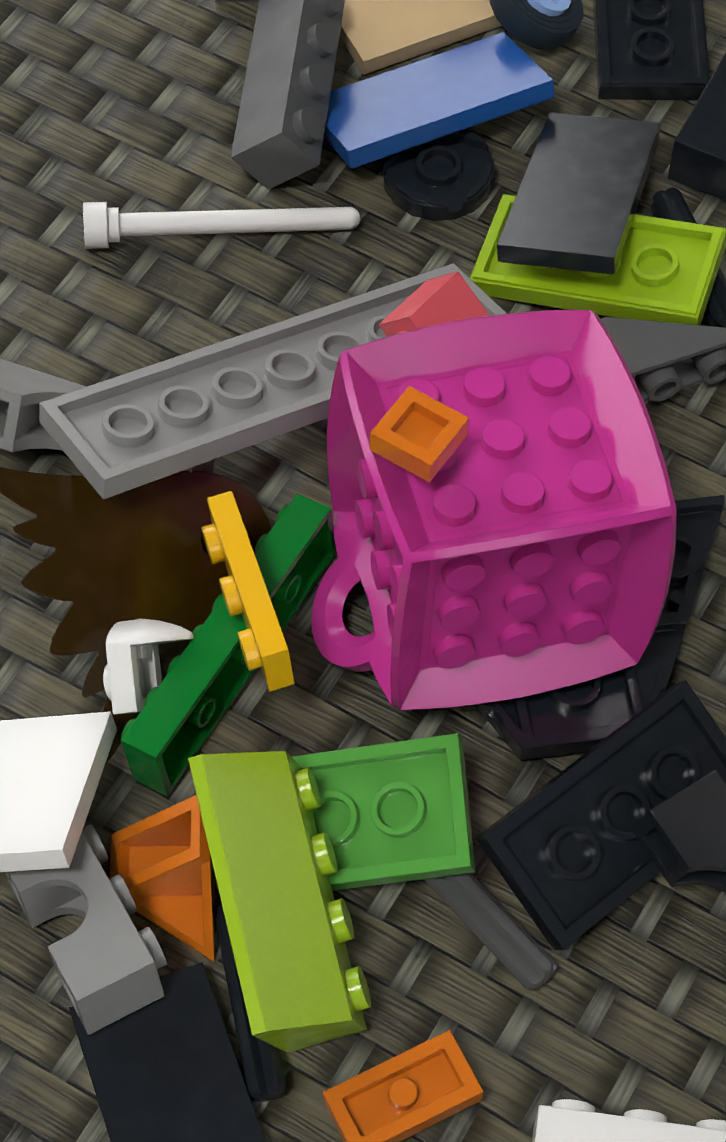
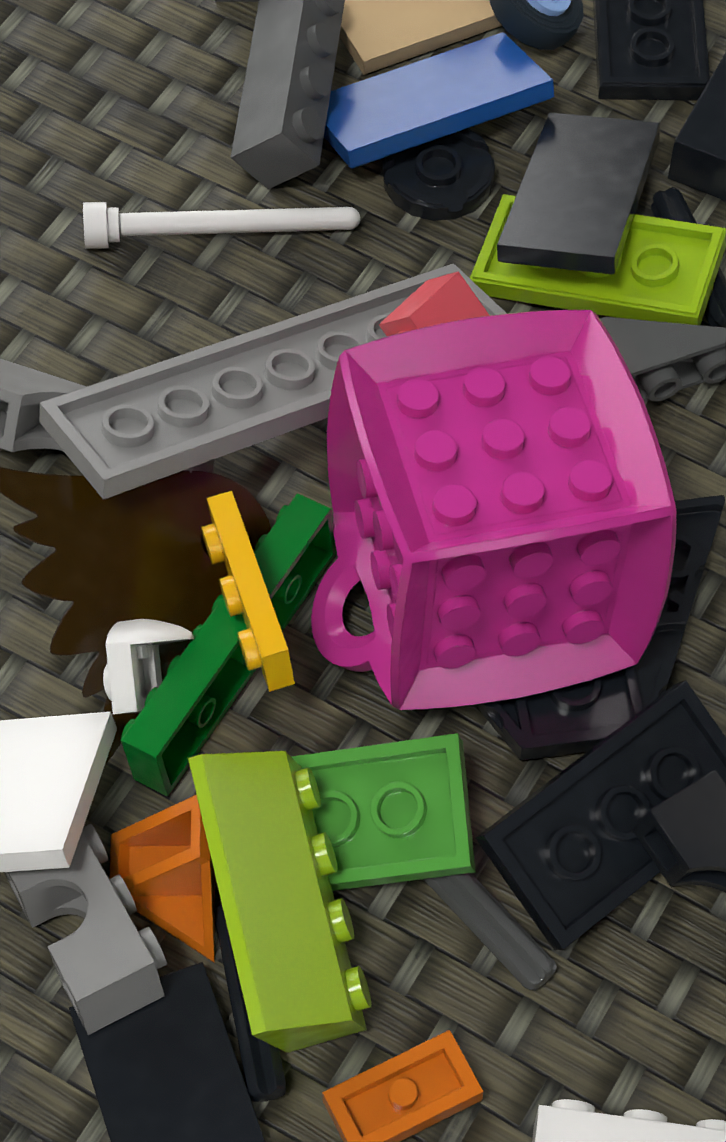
orange plate [369,386,469,483] -> none

